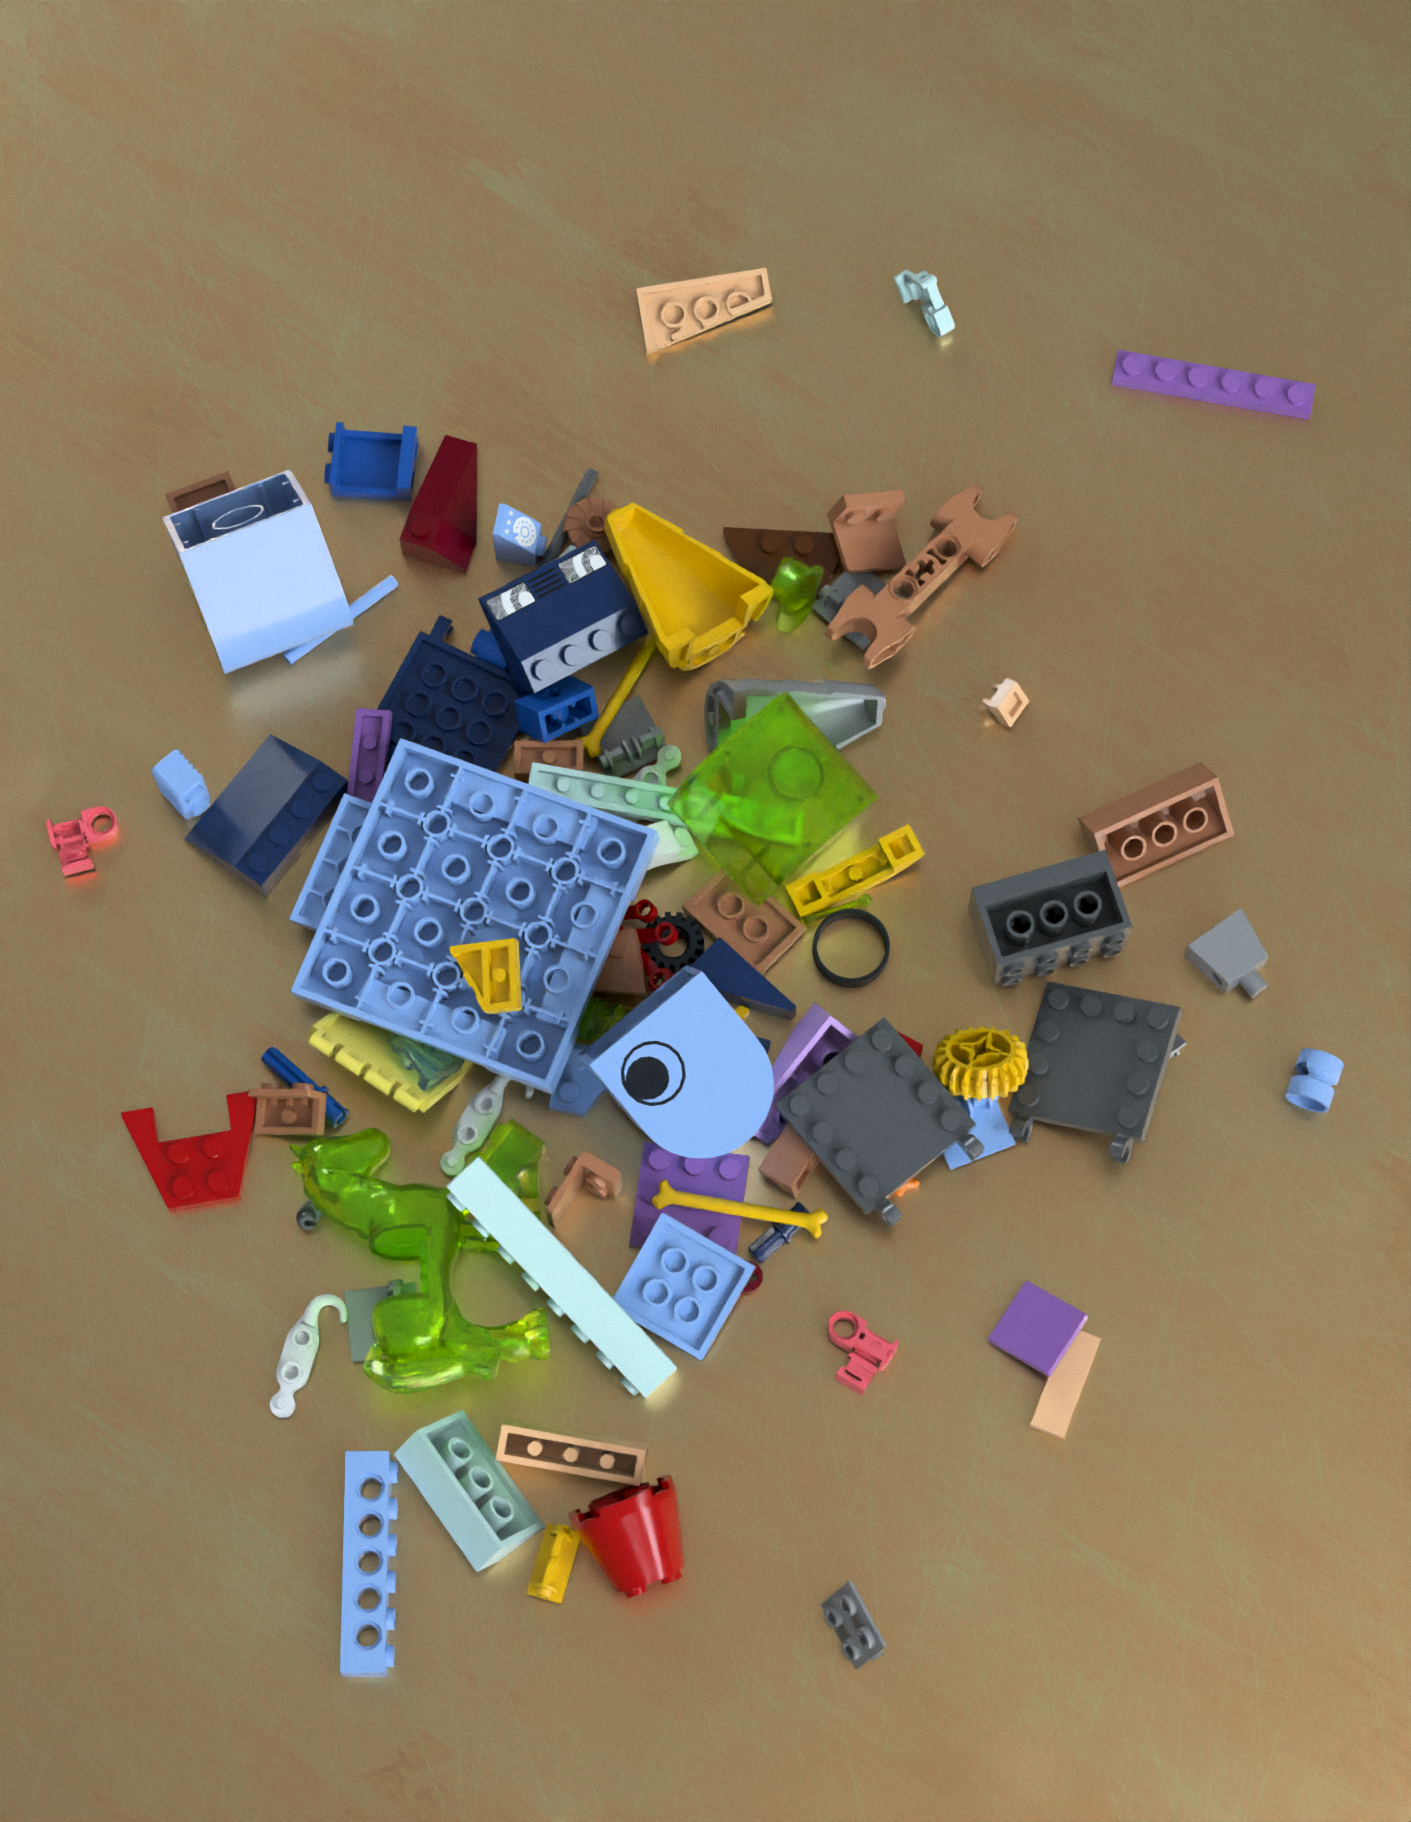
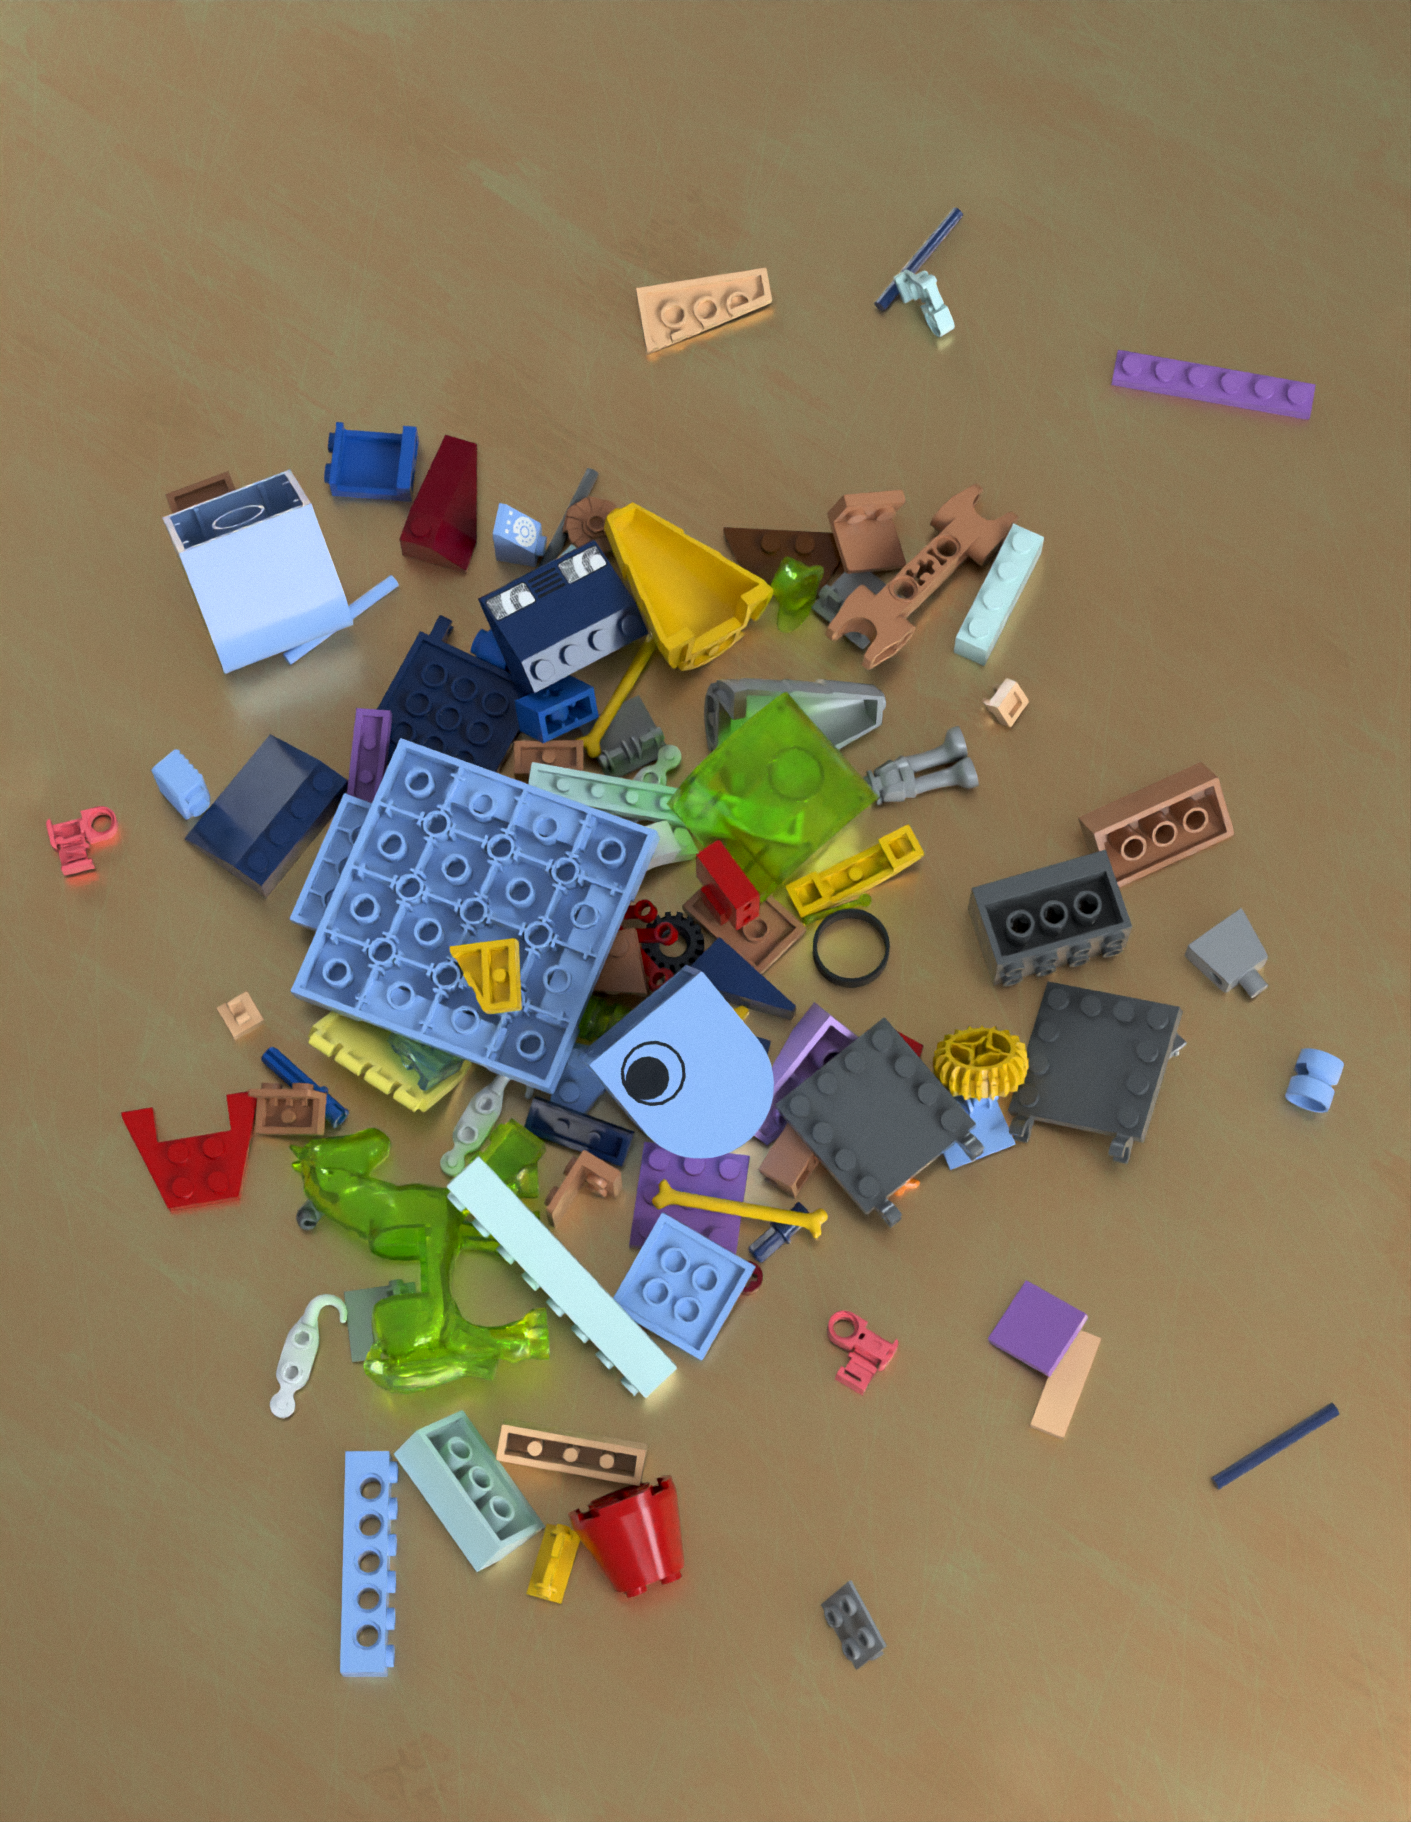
none -> light nougat tile [217,991,265,1040]
none -> dark blue tile [523,1096,635,1167]
none -> red piece [696,839,760,931]
none -> light grey piece [853,726,979,805]
none -> dark blue bar [874,207,963,311]
none -> light aqua brick [954,523,1044,666]
none -> dark blue bar [1211,1402,1340,1490]

